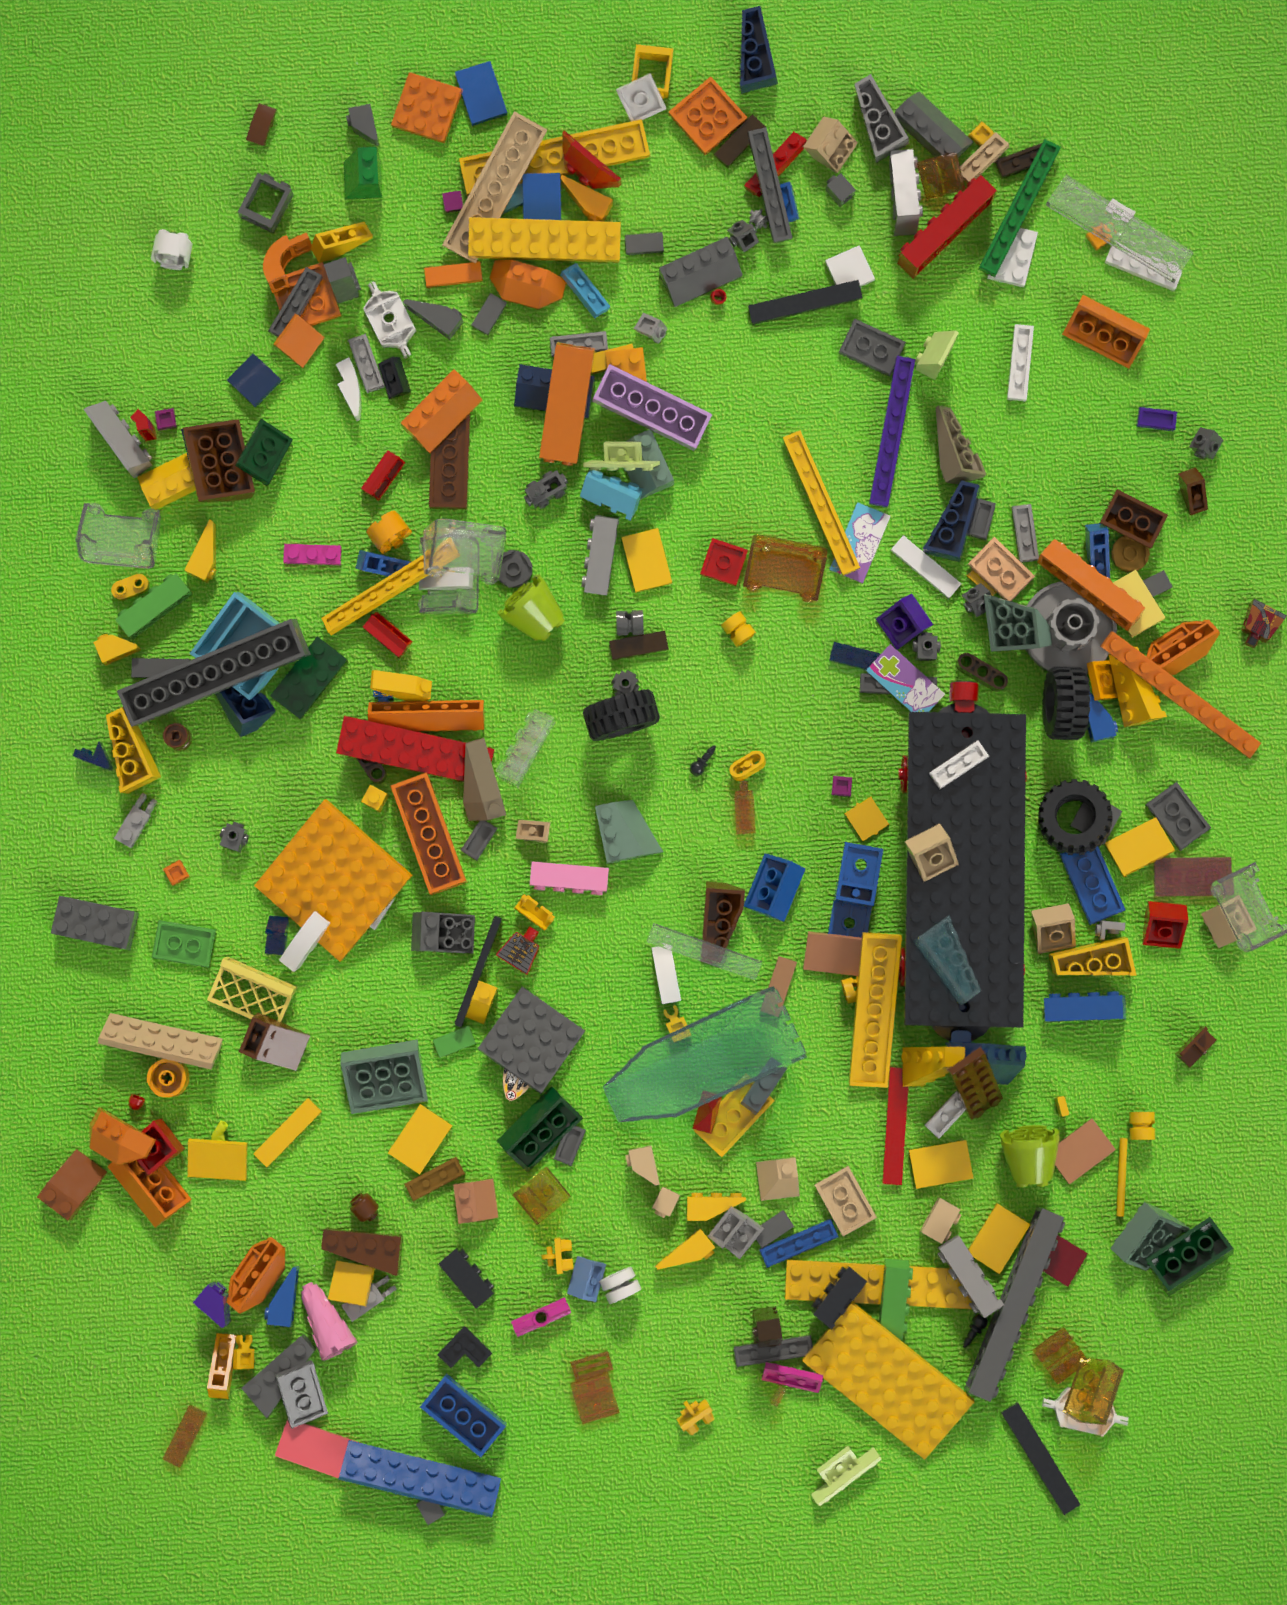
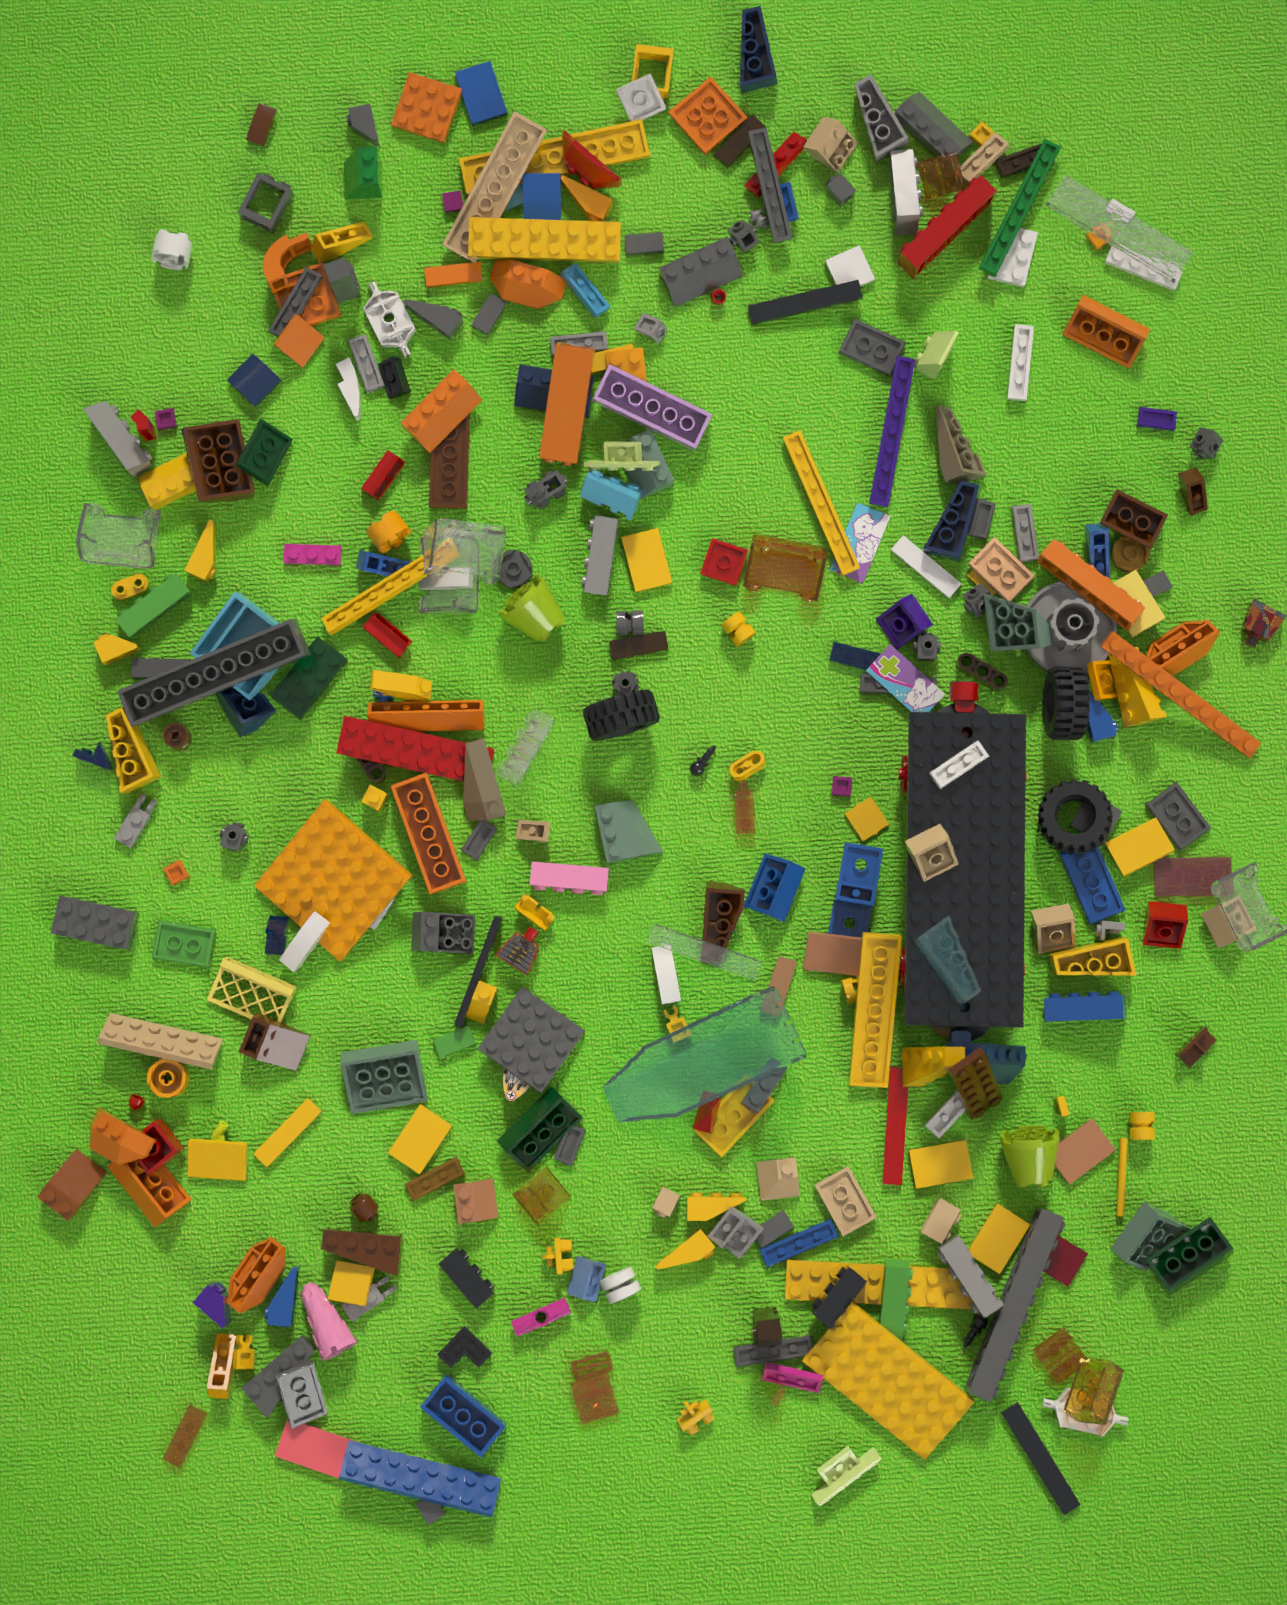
tan slope [625,1145,660,1185] -> none

